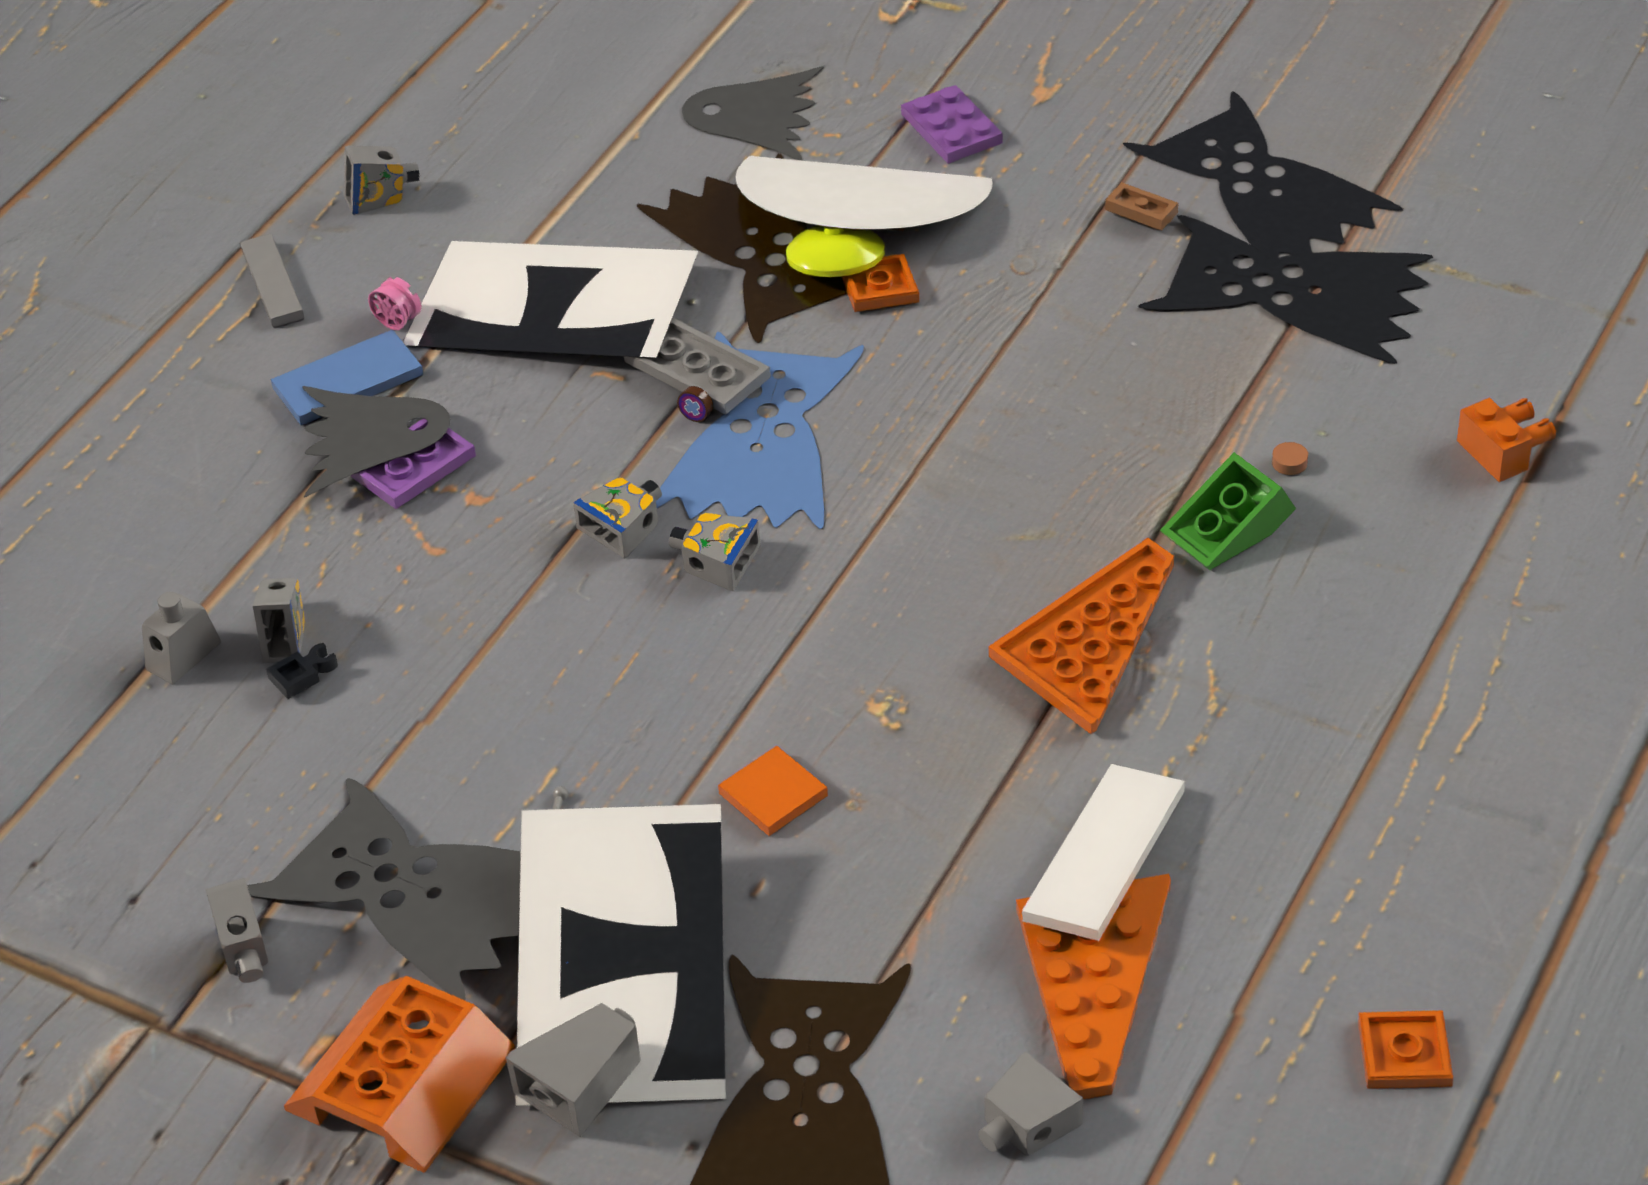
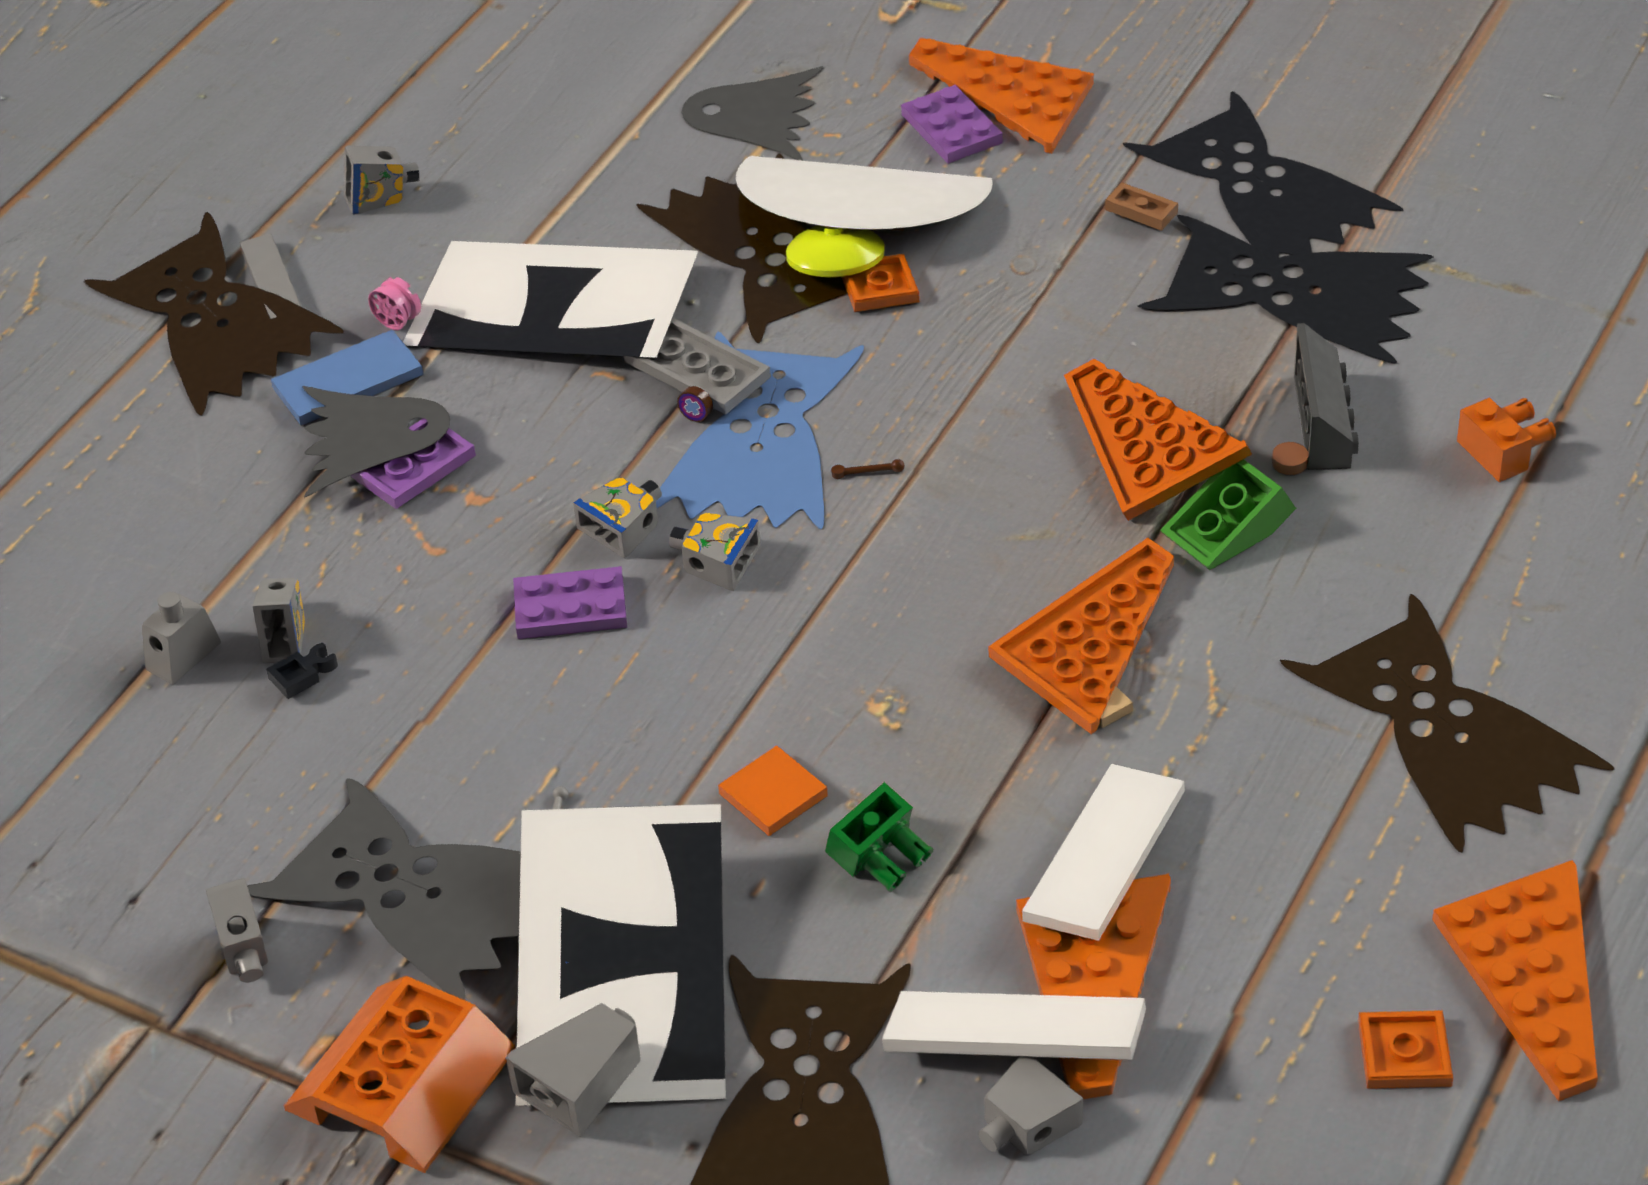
none -> dark brown piece [84,212,344,416]
none -> medium lavender plate [513,566,627,639]
none -> green brick [825,782,934,892]
none -> reddish brown hinge [831,459,905,479]
none -> white tile [882,991,1146,1060]
none -> orange wing [909,38,1094,154]
none -> orange wing [1064,359,1252,521]
none -> tan tile [1099,686,1133,728]
none -> dark brown piece [1280,594,1614,853]
none -> dark grey slope [1294,323,1359,470]
none -> orange wing [1432,860,1598,1102]

